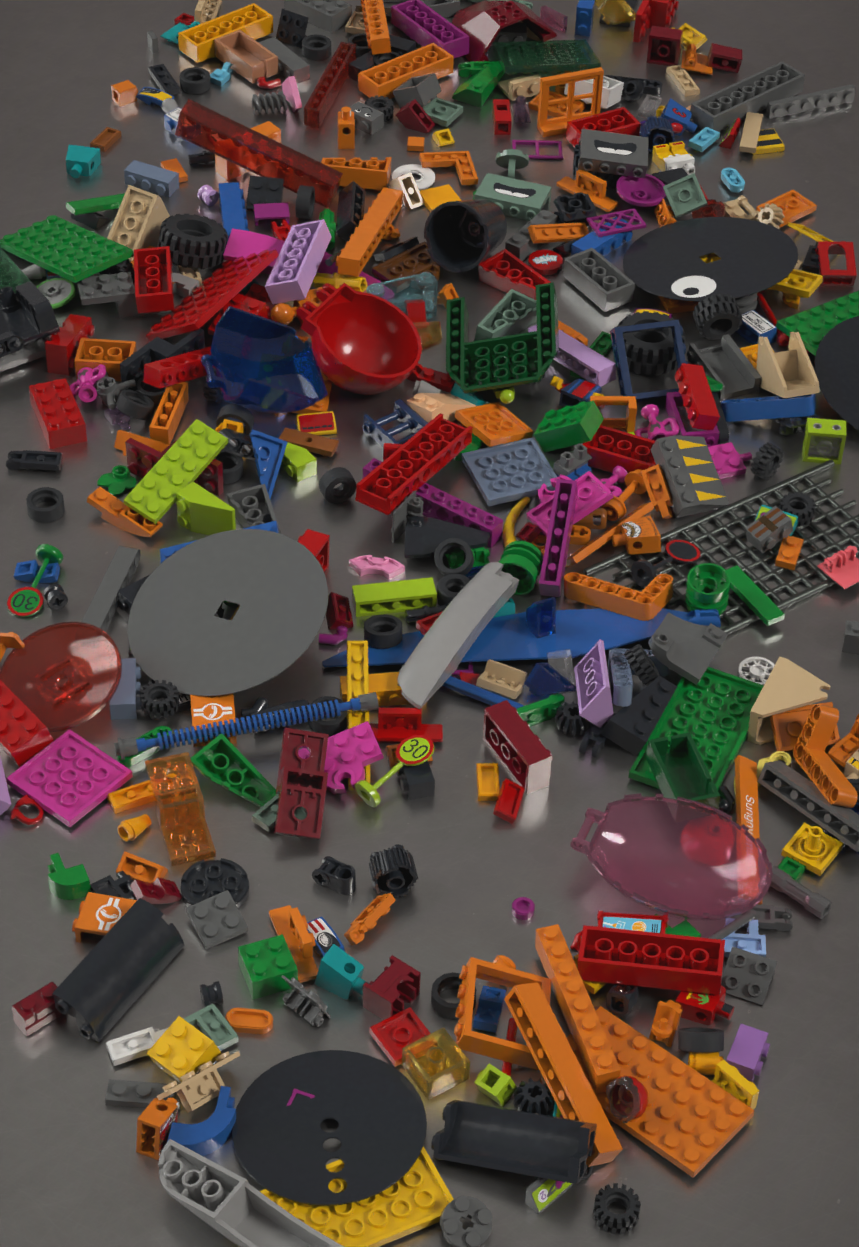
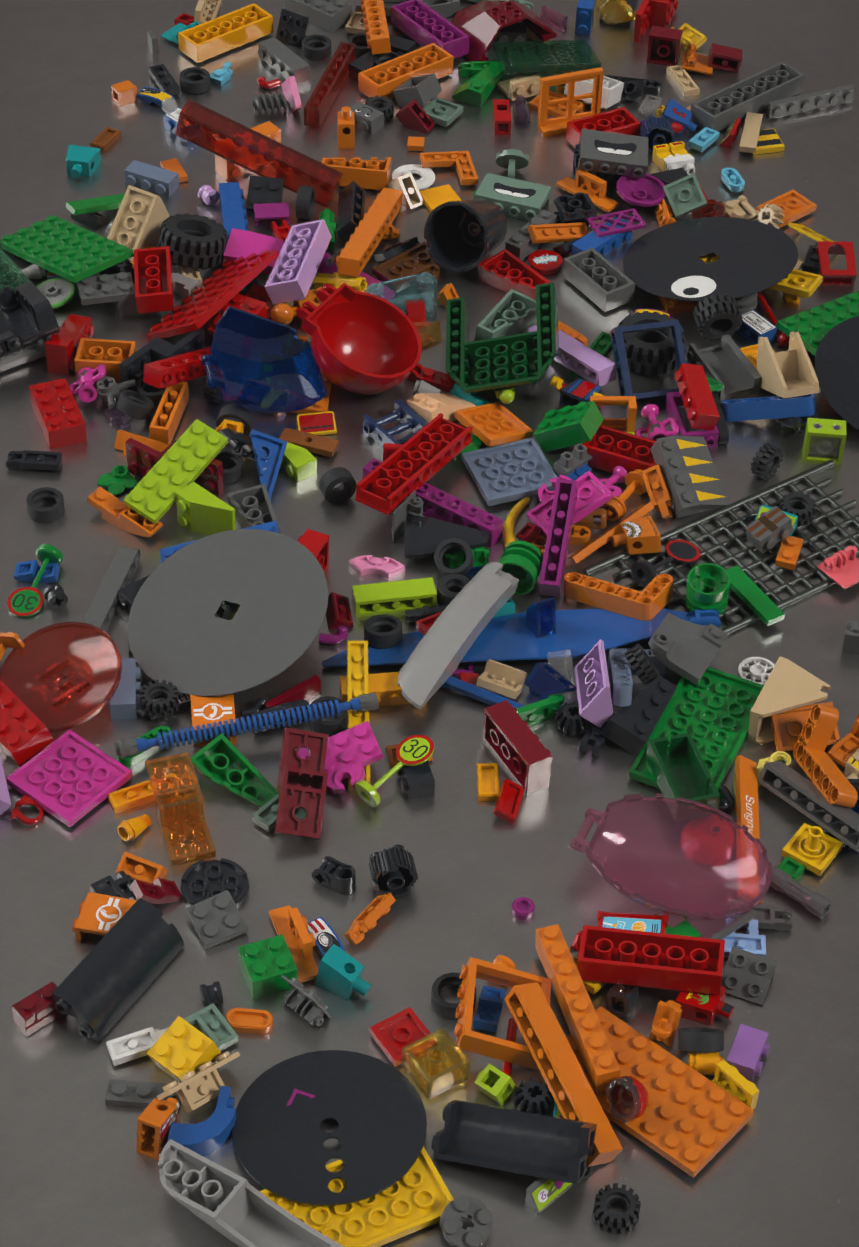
green brick [47,853,91,900] -> none
black pin [188,151,215,166] -> none
nougat piece [214,30,278,84] -> none
dark red piece [363,955,421,1020] -> none
red bracket [369,708,443,742] -> none
yellow slope [432,128,455,147] -> none
magenta window [512,140,563,160] -> none
dark pink plate [708,442,752,479] -> none
none -> dark red tile [265,675,321,709]

